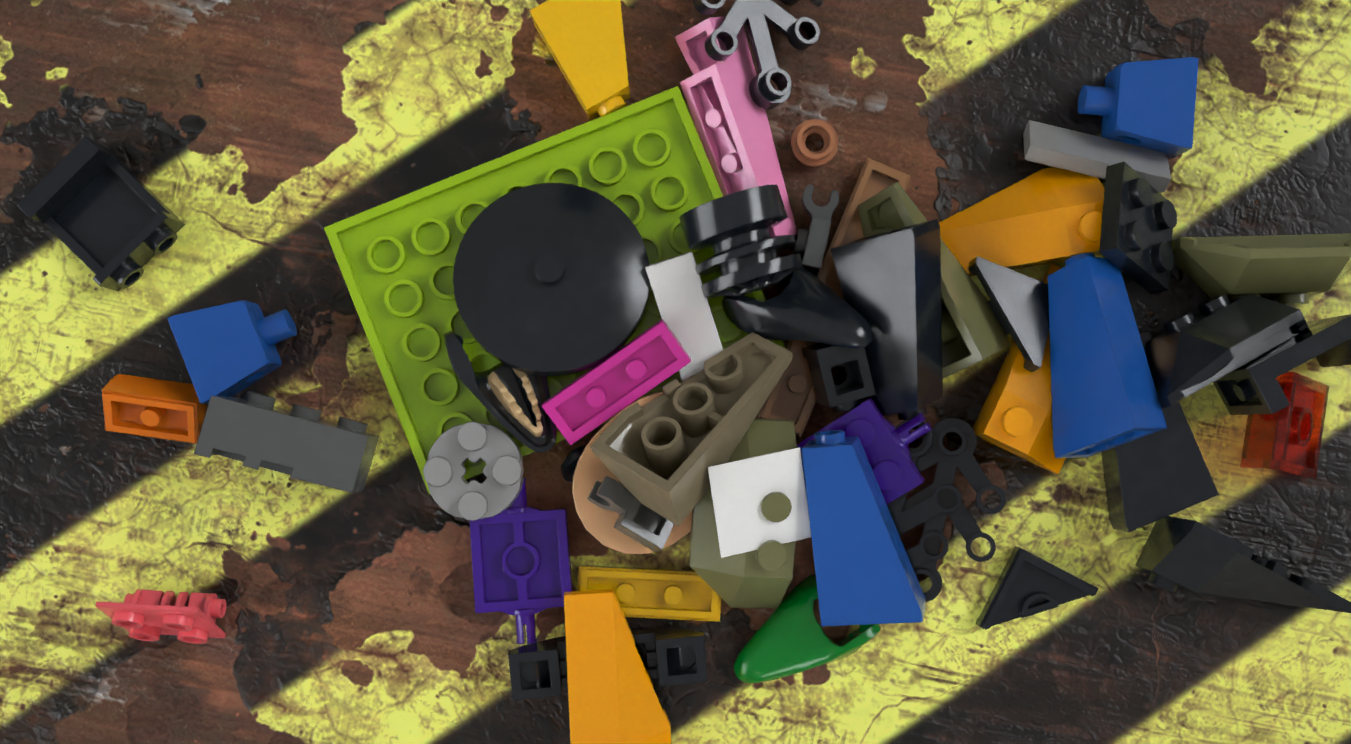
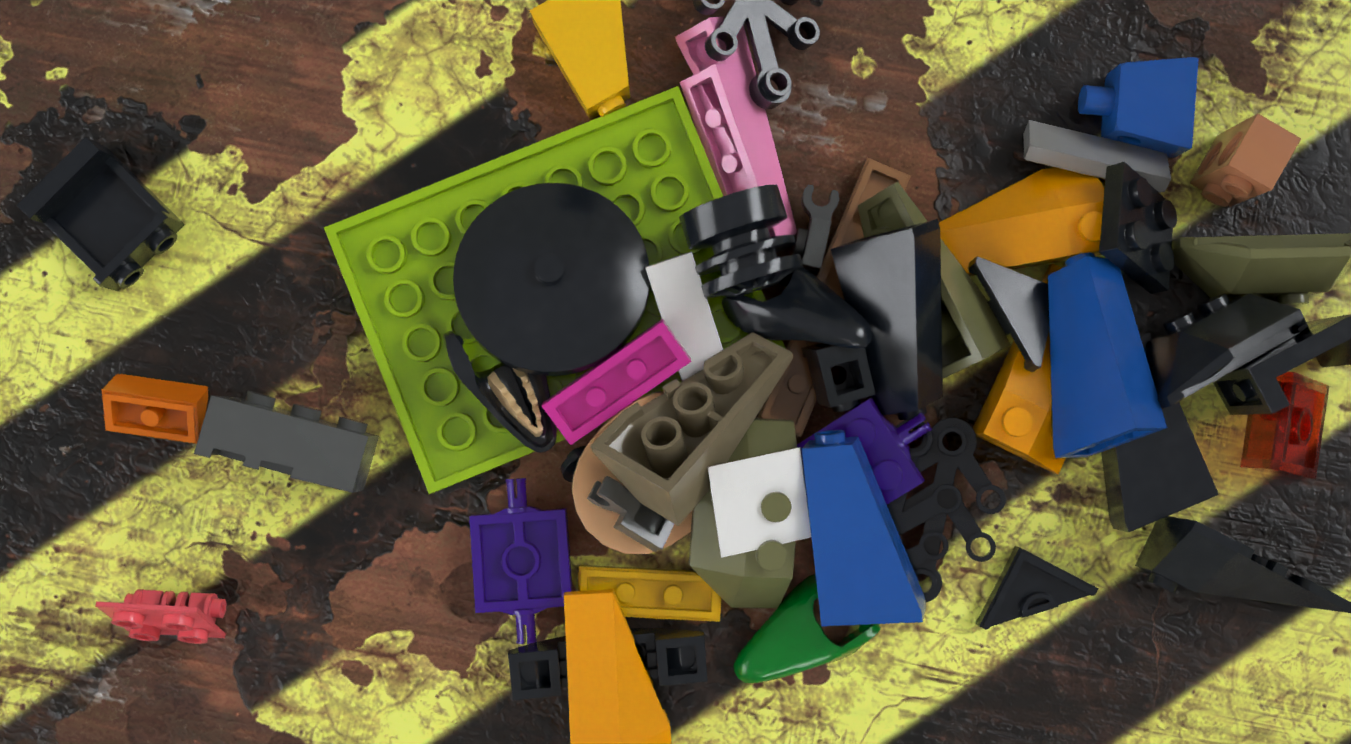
blue torso [167,300,297,404] -> none
light grey plate [423,422,524,521] -> none
nougat plate [791,119,838,167] -> none
none -> nougat brick [1190,114,1301,207]

